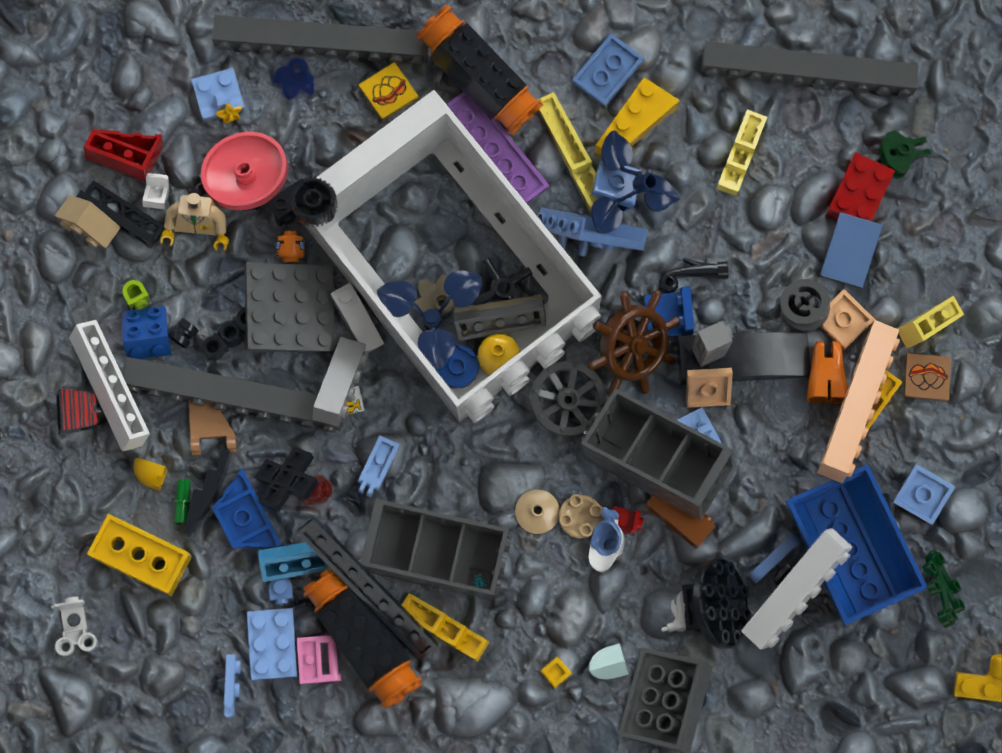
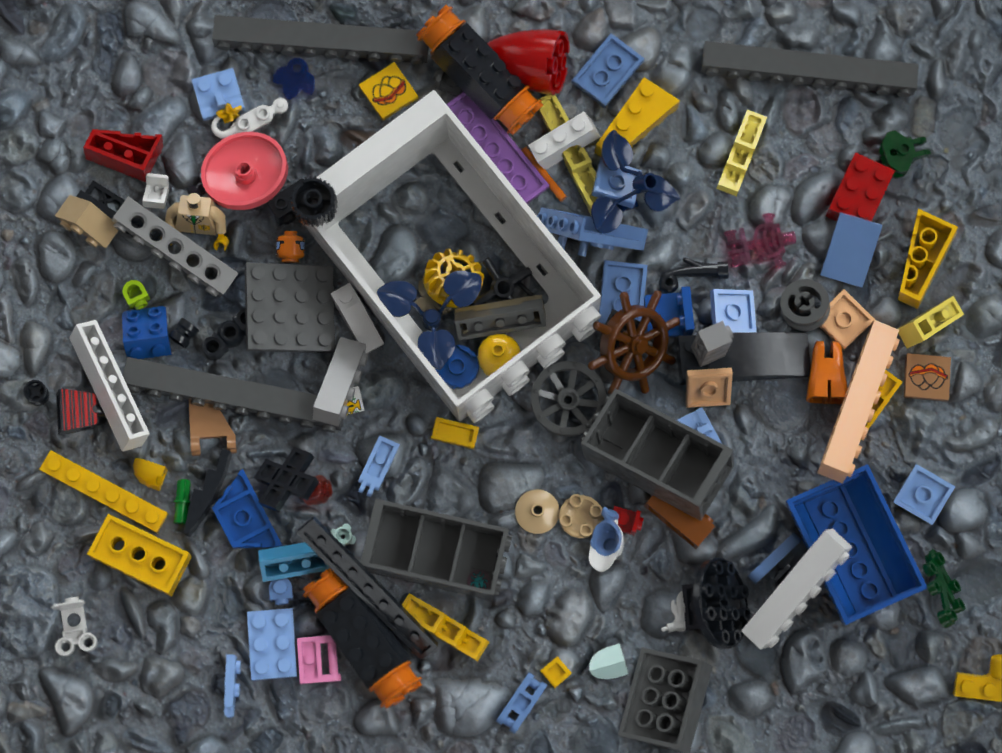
none -> black wheel [23,380,49,406]
none -> yellow plate [39,450,168,534]
none -> light grey brick [112,196,238,297]
none -> white piece [211,98,288,139]
none -> light aqua plate [331,524,356,546]
none -> yellow gear [423,248,484,308]
none -> yellow tile [431,417,479,449]
none -> red cylinder [487,29,570,96]
none -> medium blue plate [496,672,548,734]
none -> orange bar [521,147,567,202]
none -> white arch [528,111,601,170]
none -> medium blue tile [598,260,648,324]
none -> light blue hinge [710,289,757,333]
none -> clear pink piece [724,213,796,270]
none -> yellow wedge [898,208,958,309]

